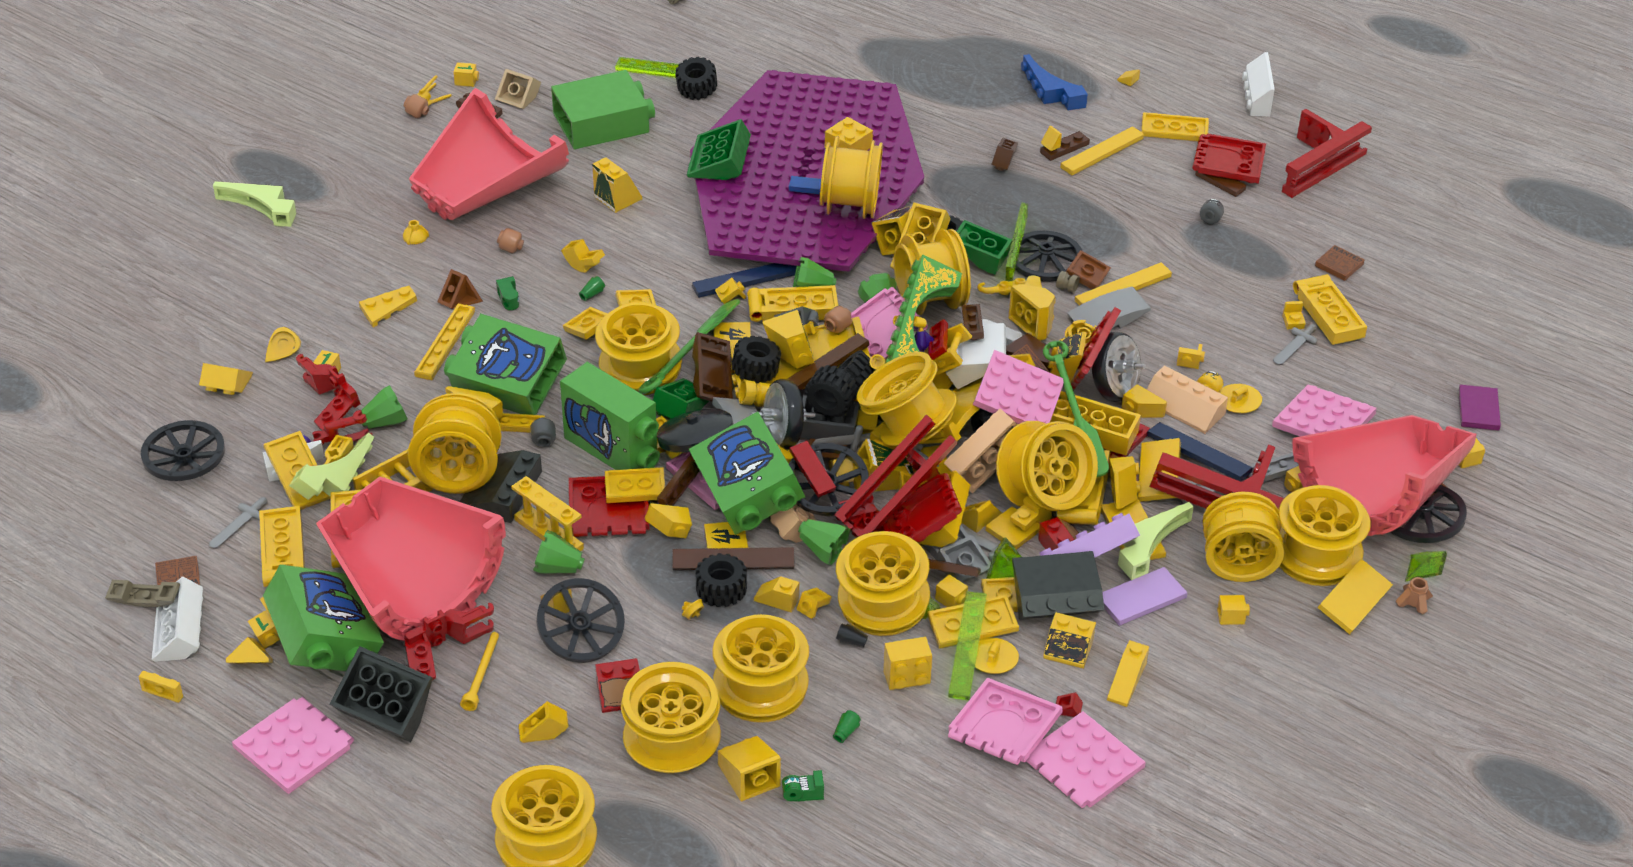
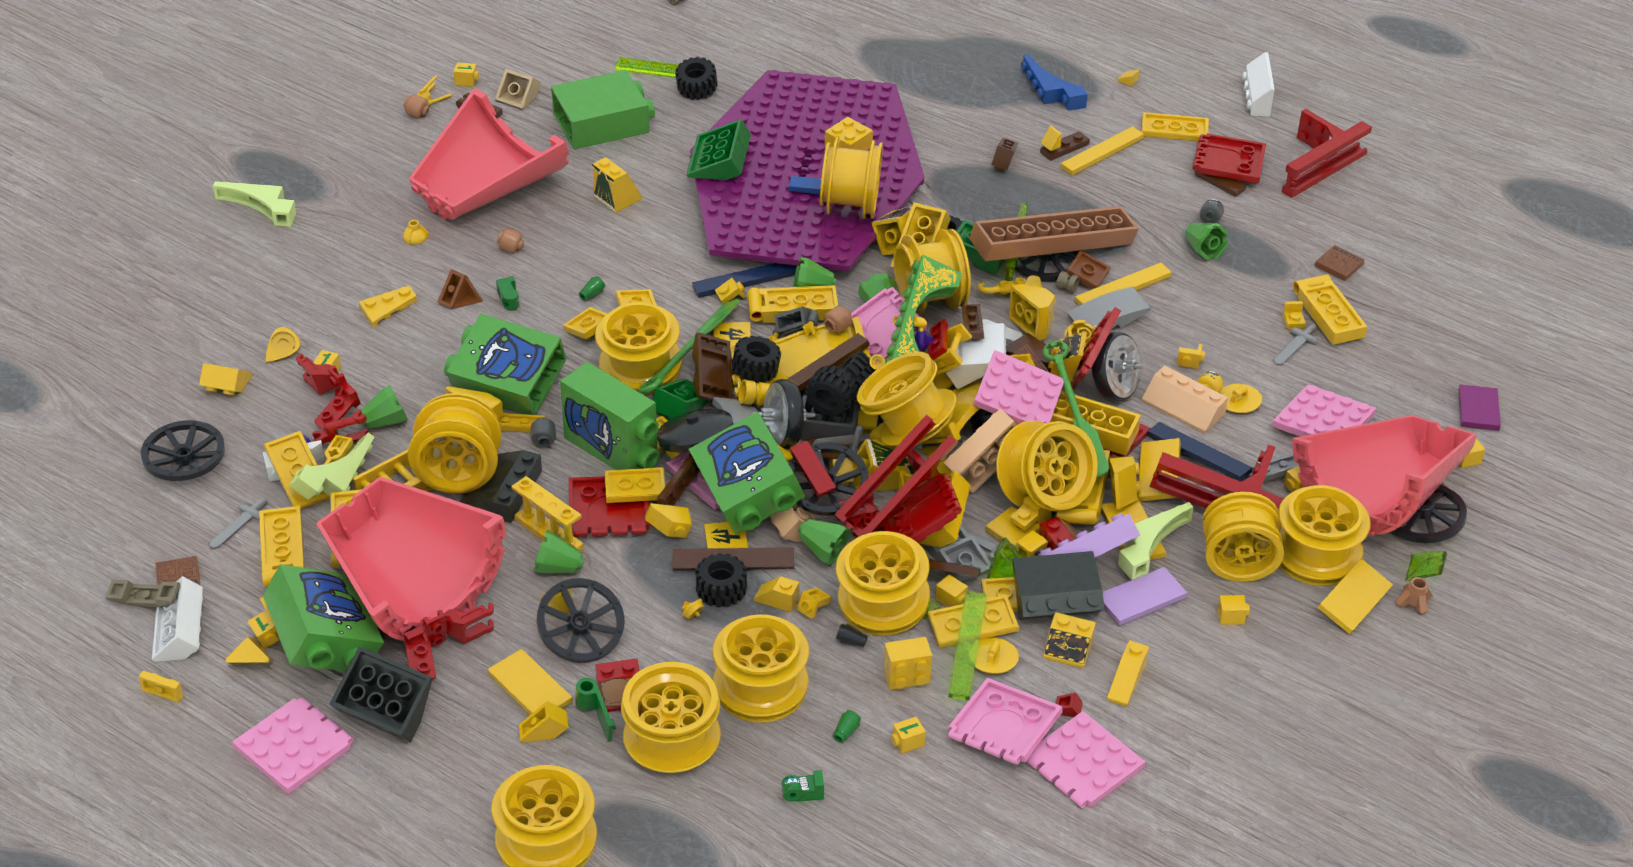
yellow tile [414,304,475,380] -> none
yellow piece [460,632,499,711] -> none
yellow brick [561,239,605,273] -> none
yellow slope [718,736,781,802] -> none
yellow slope [762,310,815,368] -> none
yellow slope [962,500,1002,533] -> none
yellow slope [1121,384,1167,418] -> none
none -> yellow tile [487,649,573,715]
none -> green door [575,678,616,742]
none -> yellow brick [891,716,926,754]
none -> nougat brick [969,206,1139,261]
none -> yellow brick [1015,530,1048,558]
none -> bright green cone [1185,222,1229,261]

